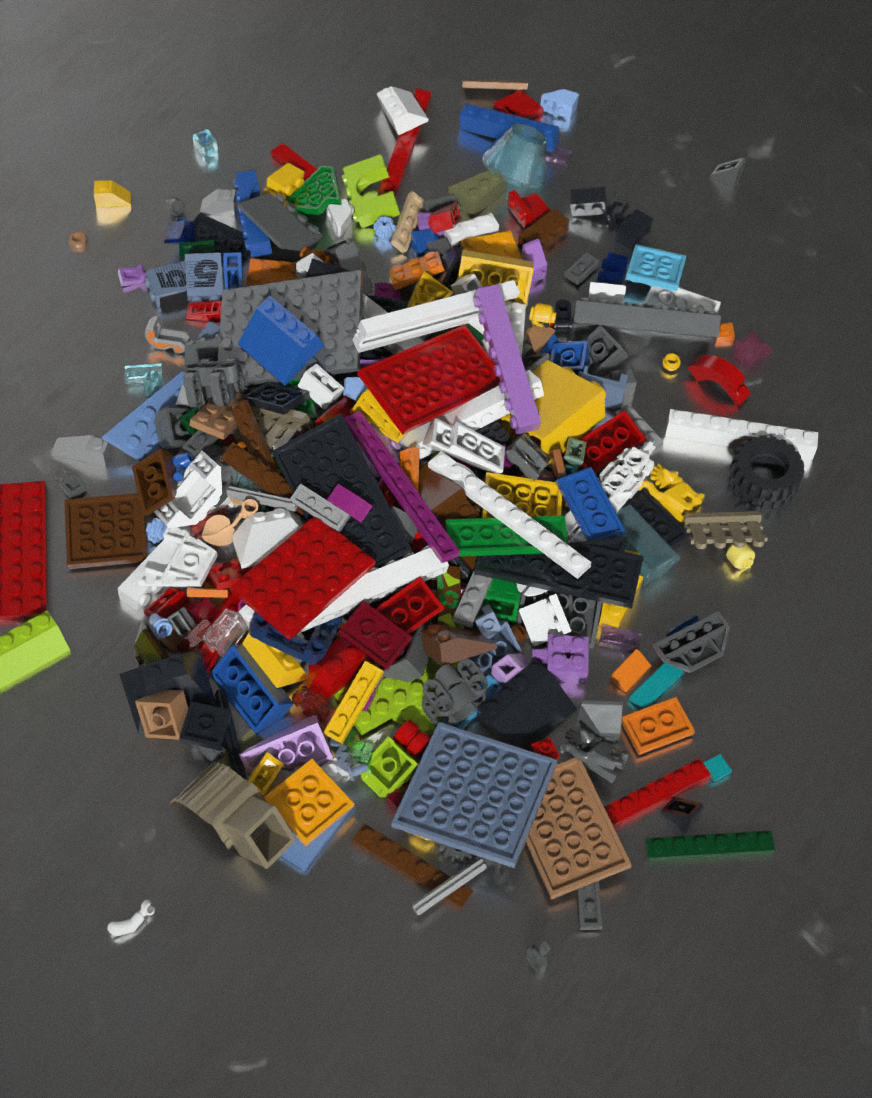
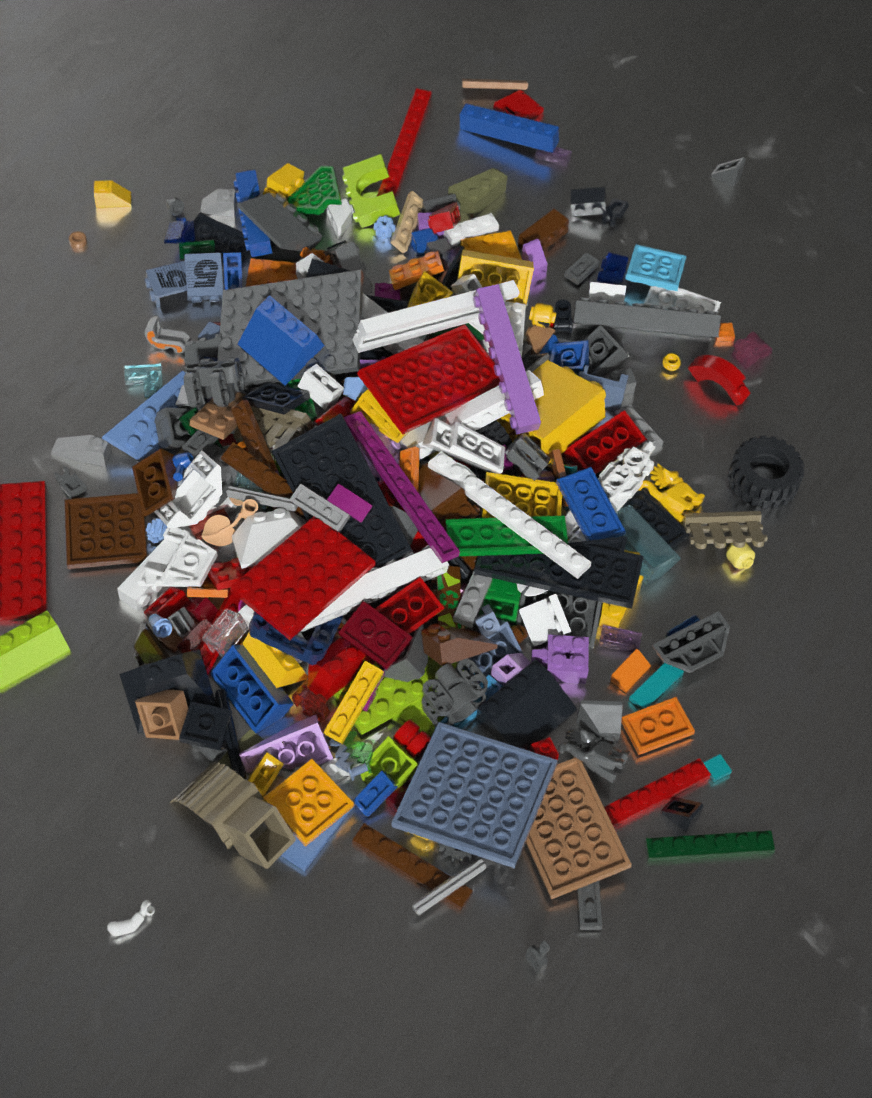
medium lavender slope [118,264,147,286] -> none
red slope [186,301,222,322] -> none
clear light blue brick [193,129,218,160] -> none
red tile [270,143,317,181] -> none
white slope [376,86,429,135] -> none
clear light blue cone [482,124,547,188] -> none
red bracket [507,190,551,229] -> none
light blue slope [540,89,579,118] -> none
sand green slope [564,437,587,470] -> none
black brick [615,209,653,250] -> none
white brick [665,409,818,460] -> none
none -> blue plate [353,771,398,817]

